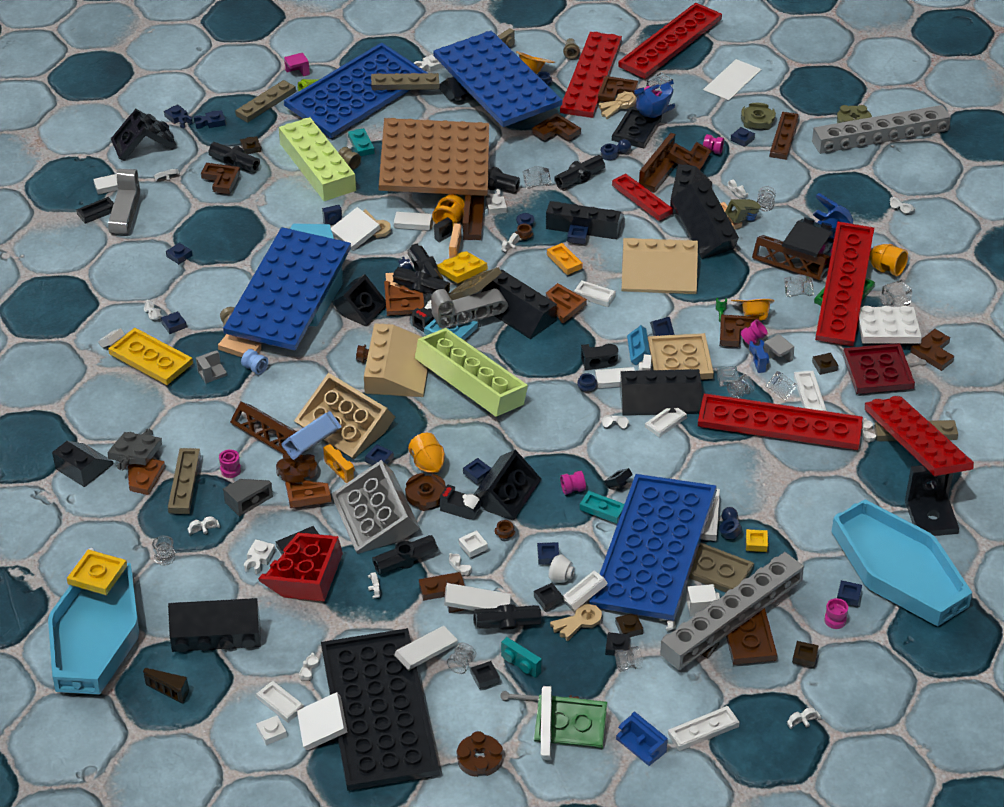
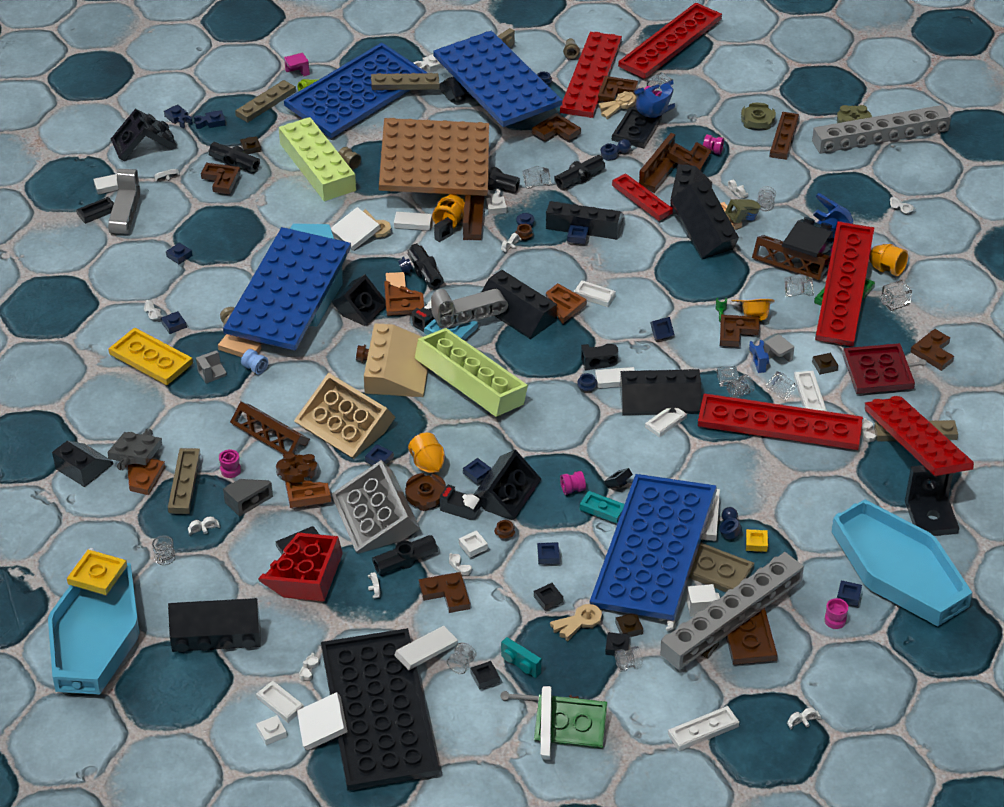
white plate [98,328,125,348] -> none
dark brown slope [143,668,189,703] -> none
white plate [244,539,275,575] -> none
light blue piece [282,411,342,460] -> none
dark blue plate [322,205,342,225] -> none
light orange plate [323,444,355,483] -> none
teal plate [348,128,375,156] -> none
black piece [393,267,450,294] -> none
yellow plate [437,251,488,284] -> none
white tile [444,583,511,611] -> none
dark tan tile [448,267,502,300] -> none
light nougat tile [449,223,462,259] -> none
reddish brown plate [457,731,503,777] -> none
black piece [473,604,542,630] -> none
light orange piece [516,51,555,73] -> none
light orange plate [547,243,583,275] -> none
white cone [549,554,575,583] -> none
white tile [563,570,608,611] -> none
white piece [601,415,629,429] -> none
blue hinge [616,711,668,766] -> none
tan slope [621,238,698,294] -> none
dark azure plate [627,325,650,365] -> none
white plate [638,354,652,371] -> none
tan plate [648,333,714,379] -> none
white sticker [703,59,762,100] -> none
dark blue plate [730,127,755,147] -> none
dark pink wheel [741,320,768,345] -> none
dark brown plate [792,641,819,668] -> none
white plate [858,306,921,343] -> none

